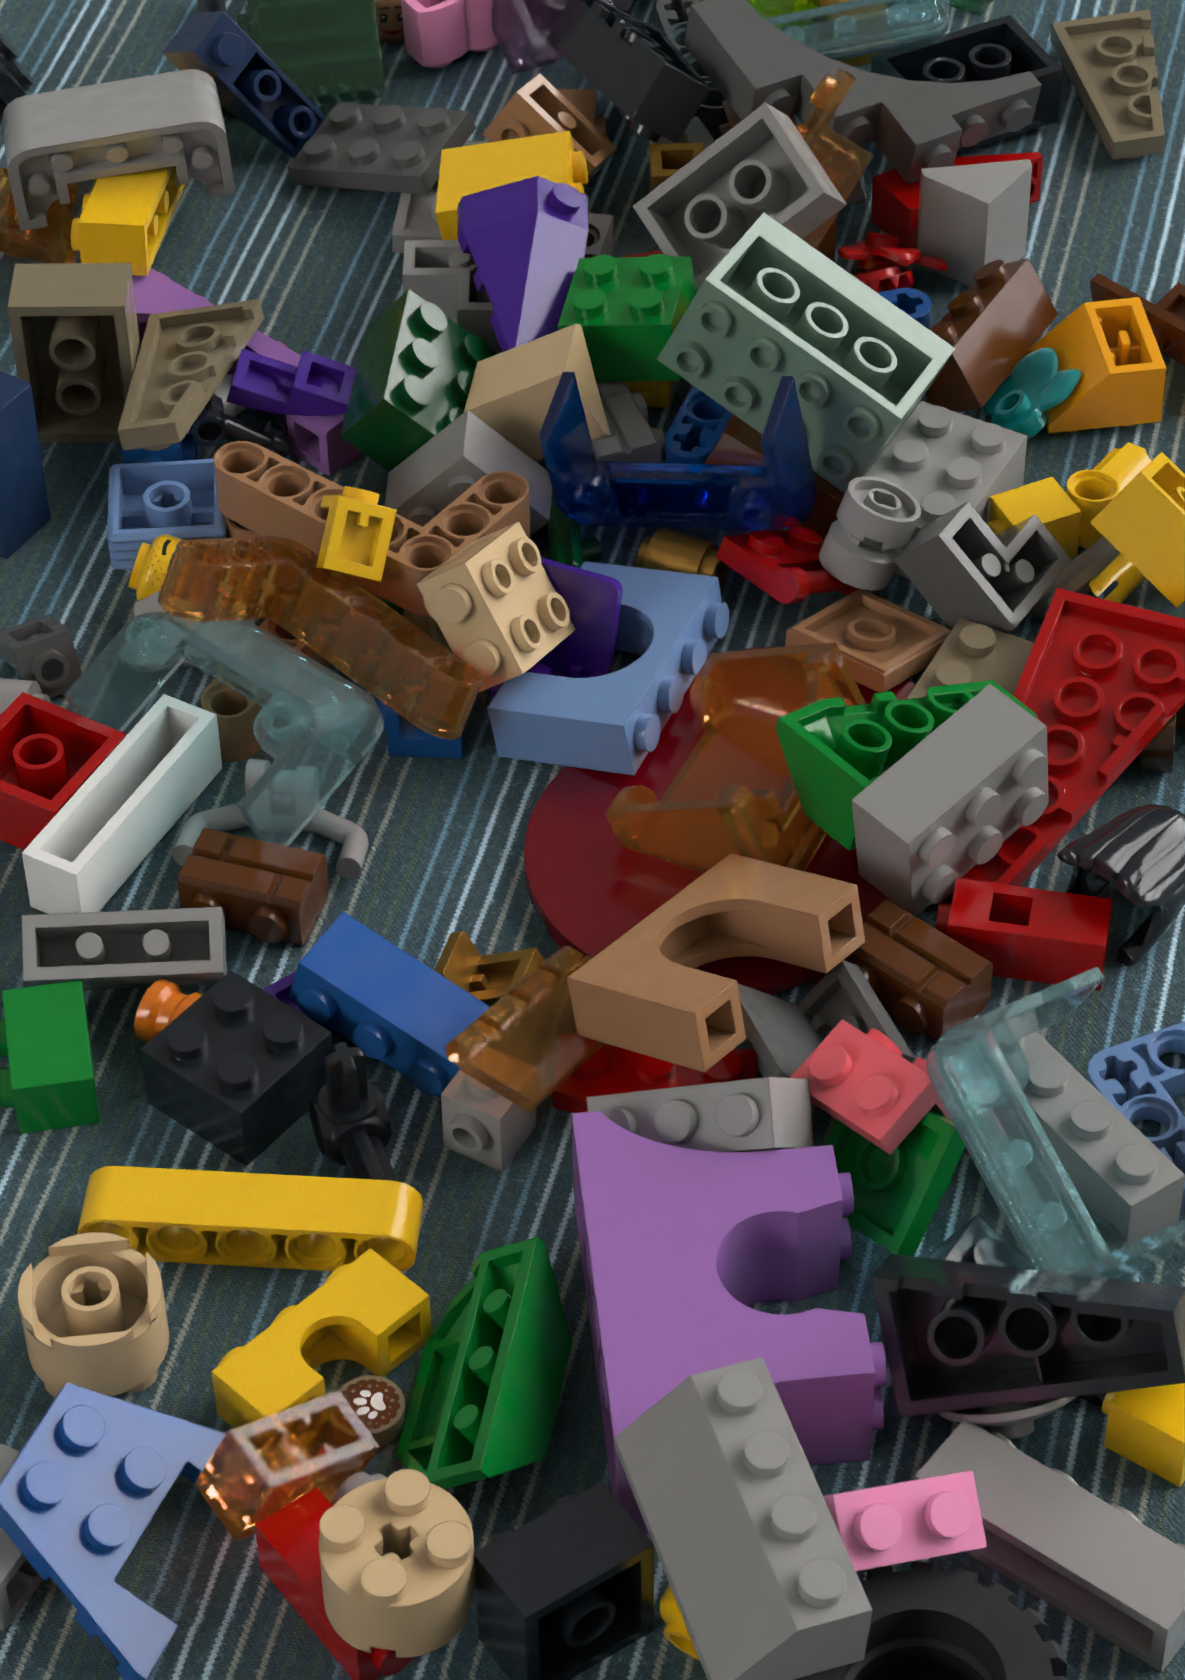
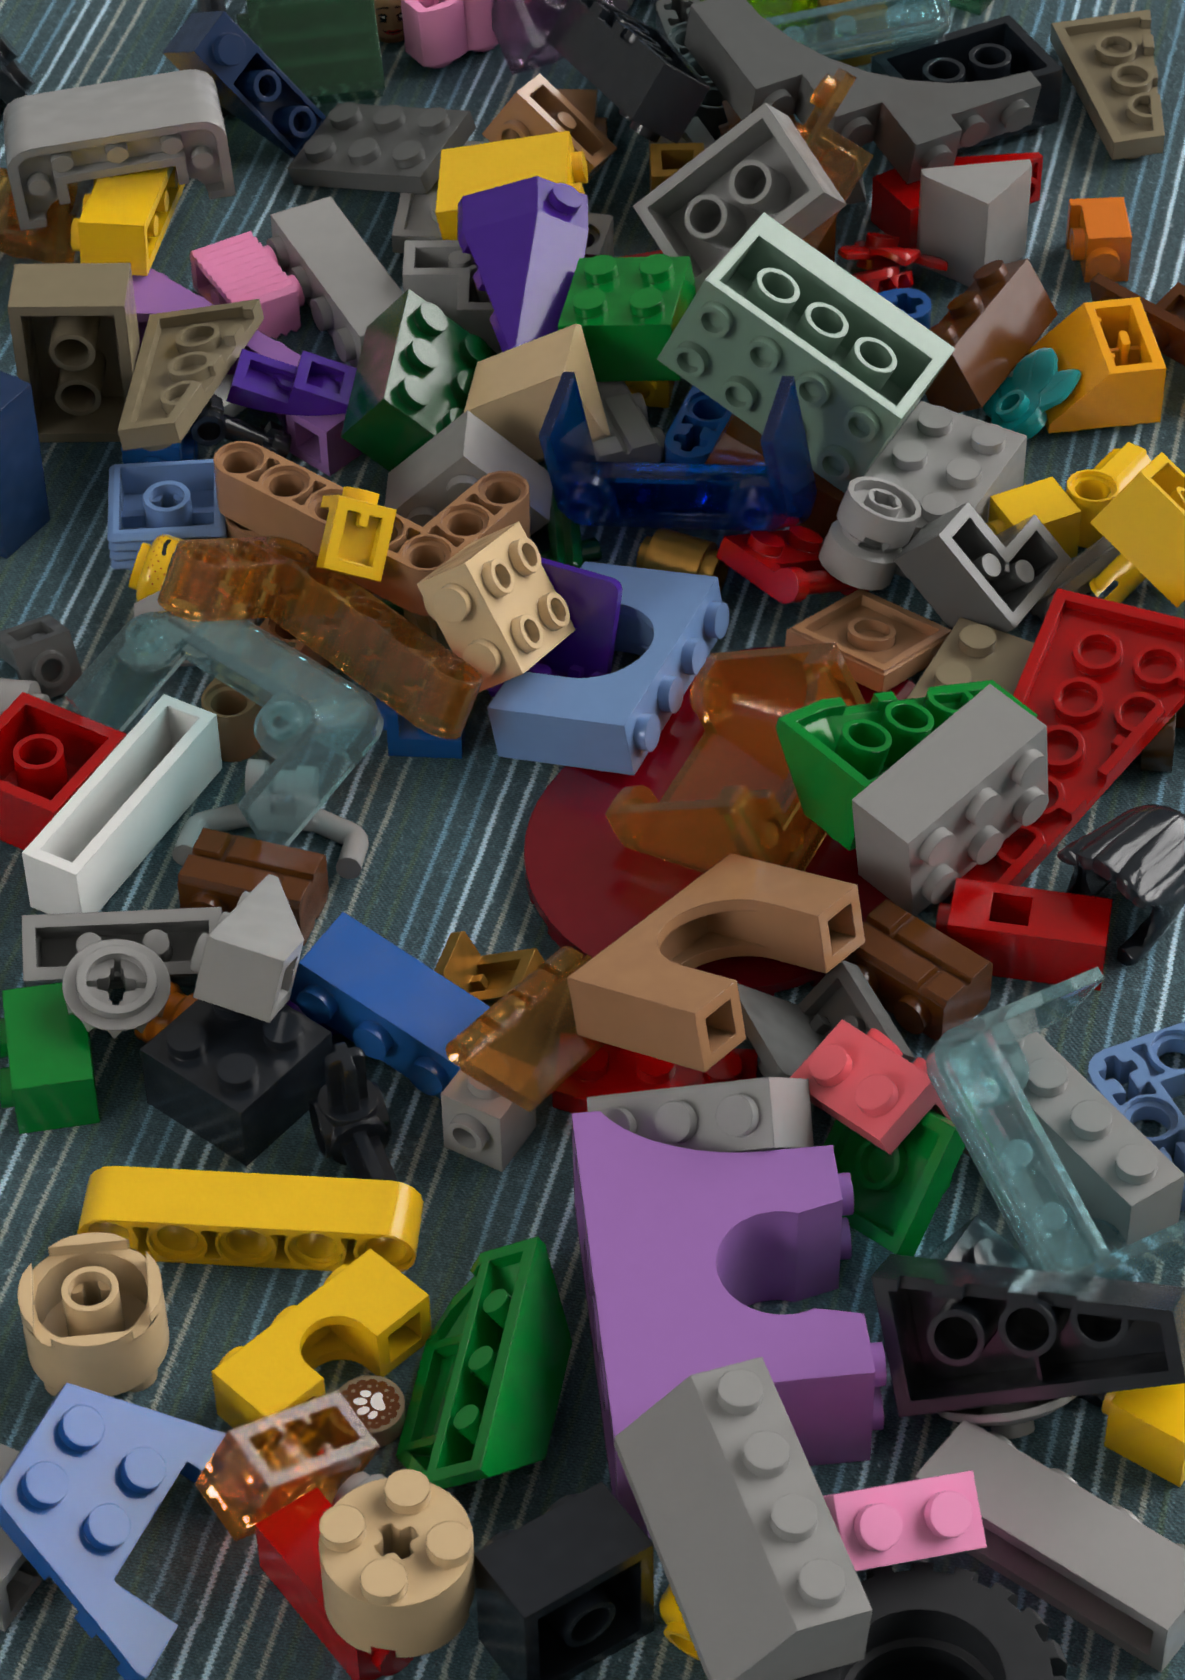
none -> light grey gear [62,939,171,1039]
none -> bright pink brick [190,231,305,339]
none -> light grey slope [190,874,304,1023]
none -> light grey brick [266,196,404,368]
none -> orange brick [1065,197,1132,283]

